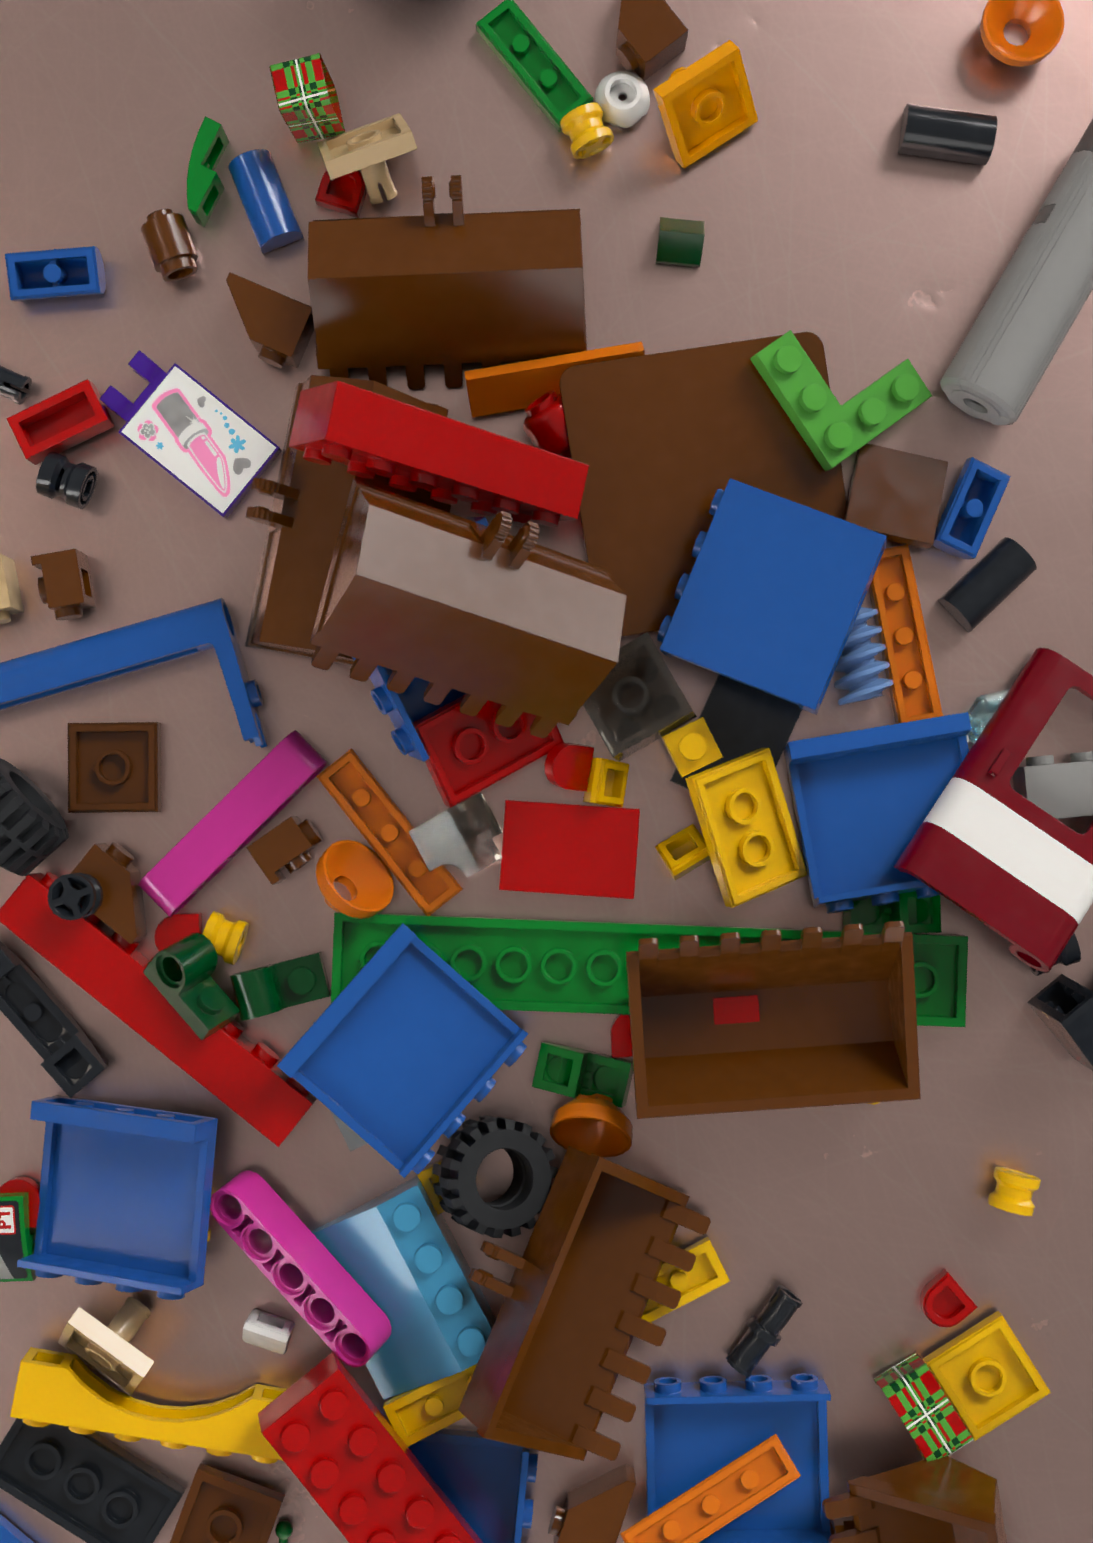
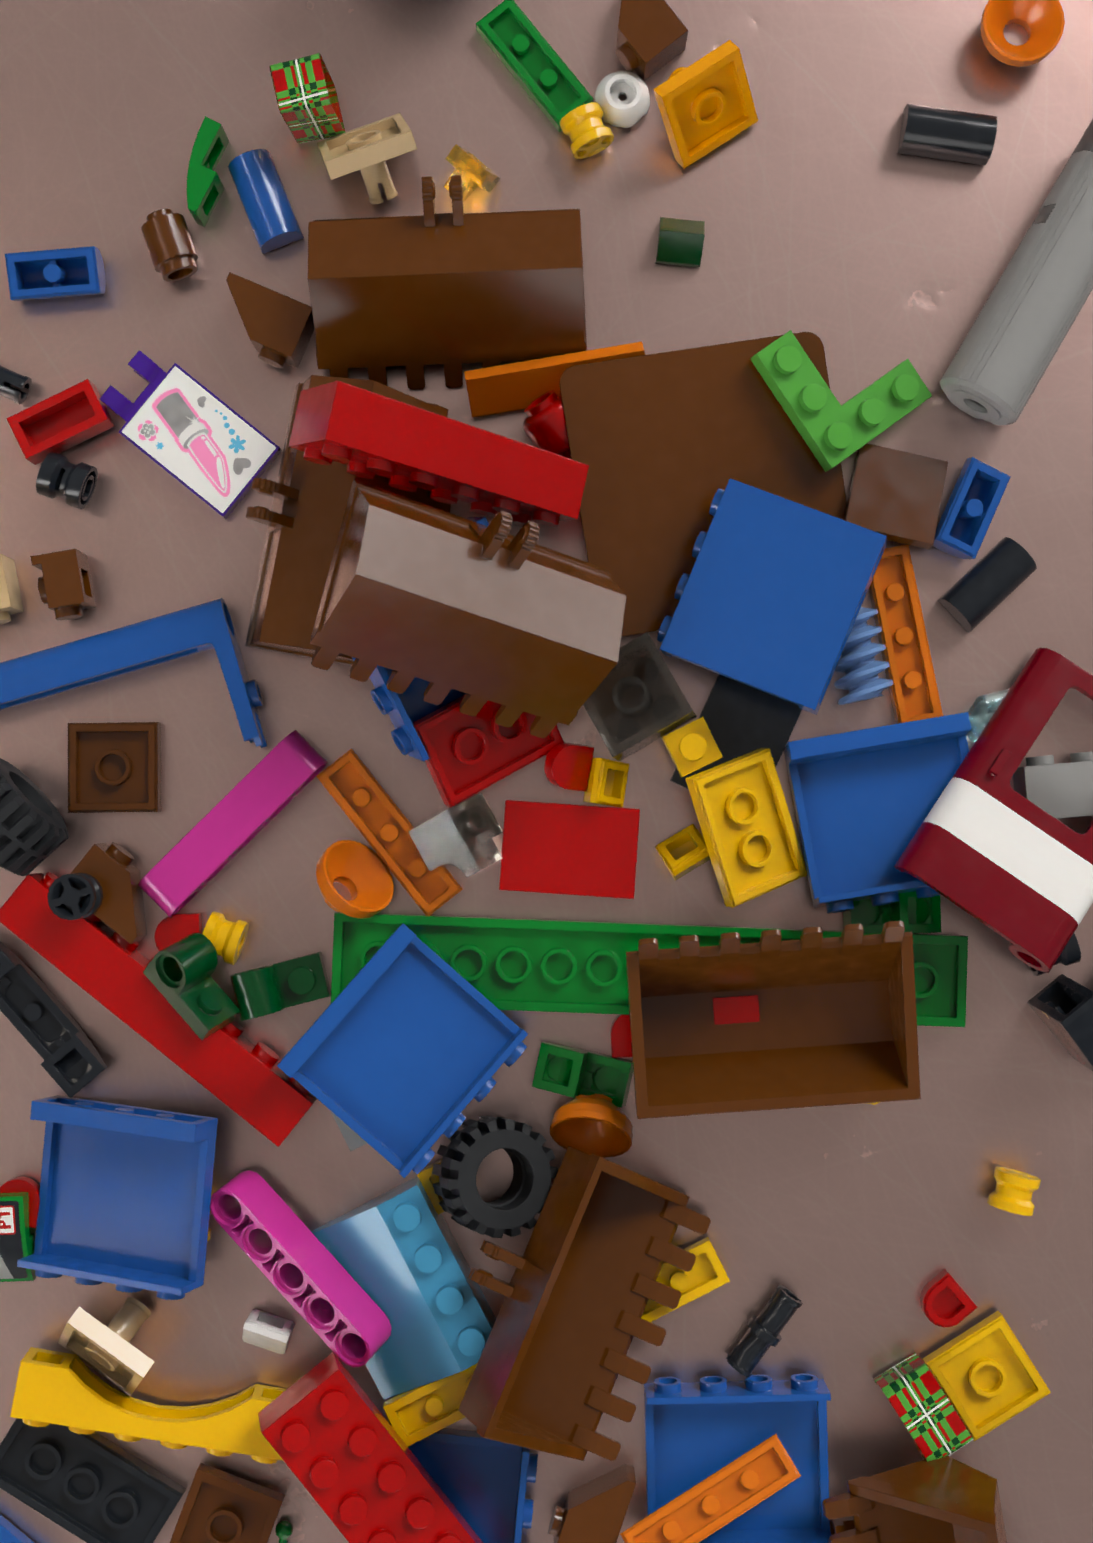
reddish brown brick [246,816,323,885] -> none
red tile [315,170,367,218] -> none
none -> clear yellow tile [444,144,500,201]

